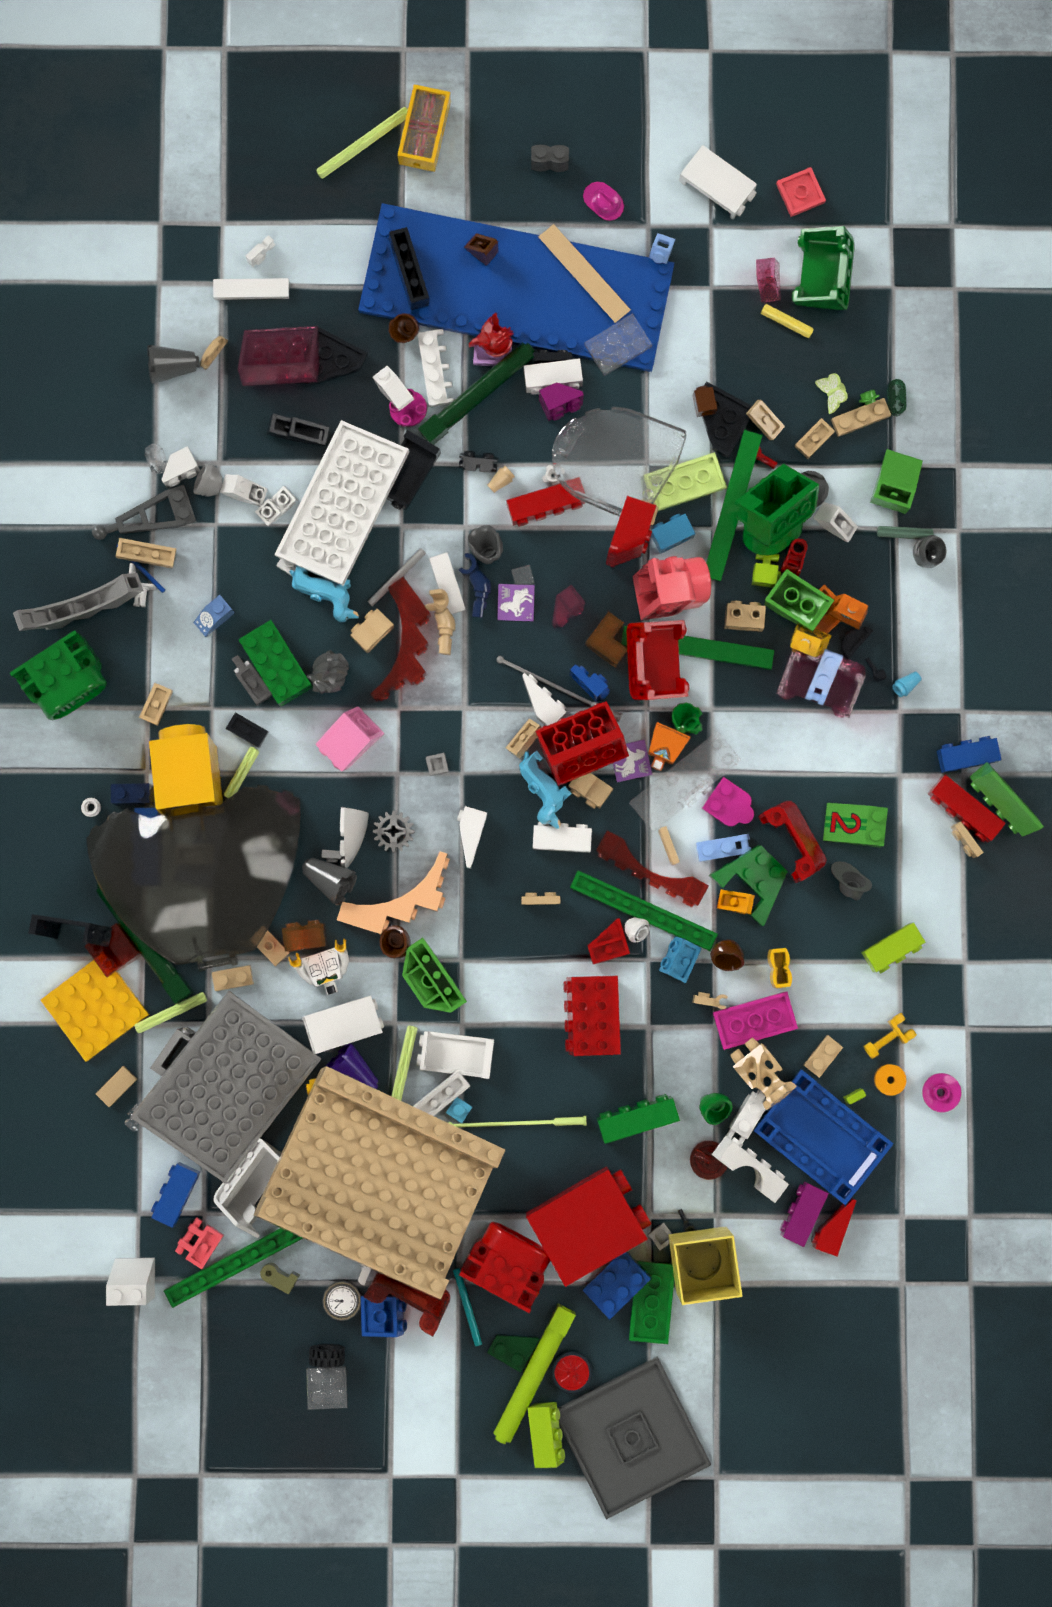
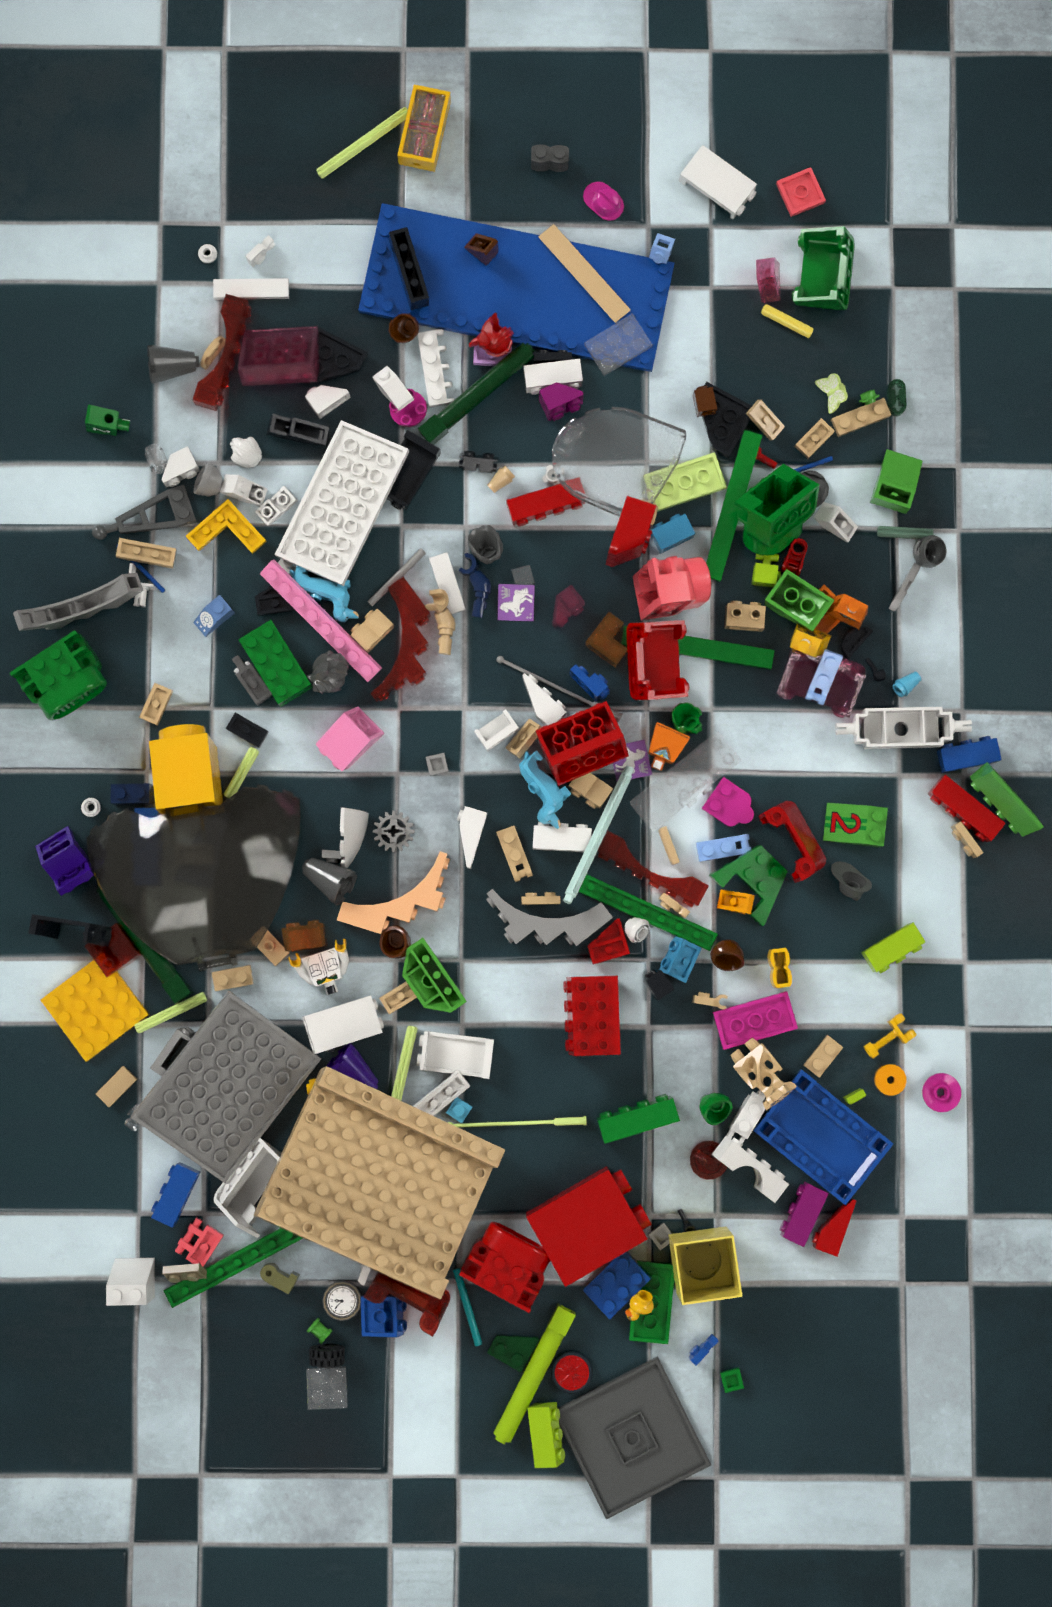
none -> dark purple bracket [35,826,94,896]
none -> green torso [85,405,130,436]
none -> dark tan plate [162,1263,207,1283]
none -> yellow plate [186,499,267,554]
none -> clear red arch [192,294,251,411]
none -> white plate [198,244,217,263]
none -> white hair [229,437,262,468]
none -> black wing [255,573,296,616]
none -> bright pink plate [260,559,382,682]
none -> white slope [305,385,351,419]
none -> bright green bush [307,1318,333,1344]
none -> tan plate [379,982,417,1014]
none -> white panel [474,709,519,752]
none -> light grey arch [486,889,613,946]
none -> tan plate [496,826,533,882]
none -> light aqua piece [563,766,634,904]
none -> yellow animal [625,1290,654,1321]
none -> black brick [643,969,674,1000]
none -> tan plate [658,892,690,918]
none -> blue plate [689,1334,719,1366]
none -> green plate [720,1367,744,1393]
none -> blue axle [794,456,833,472]
none -> white brick [835,707,972,749]
none -> light grey tile [889,562,920,611]

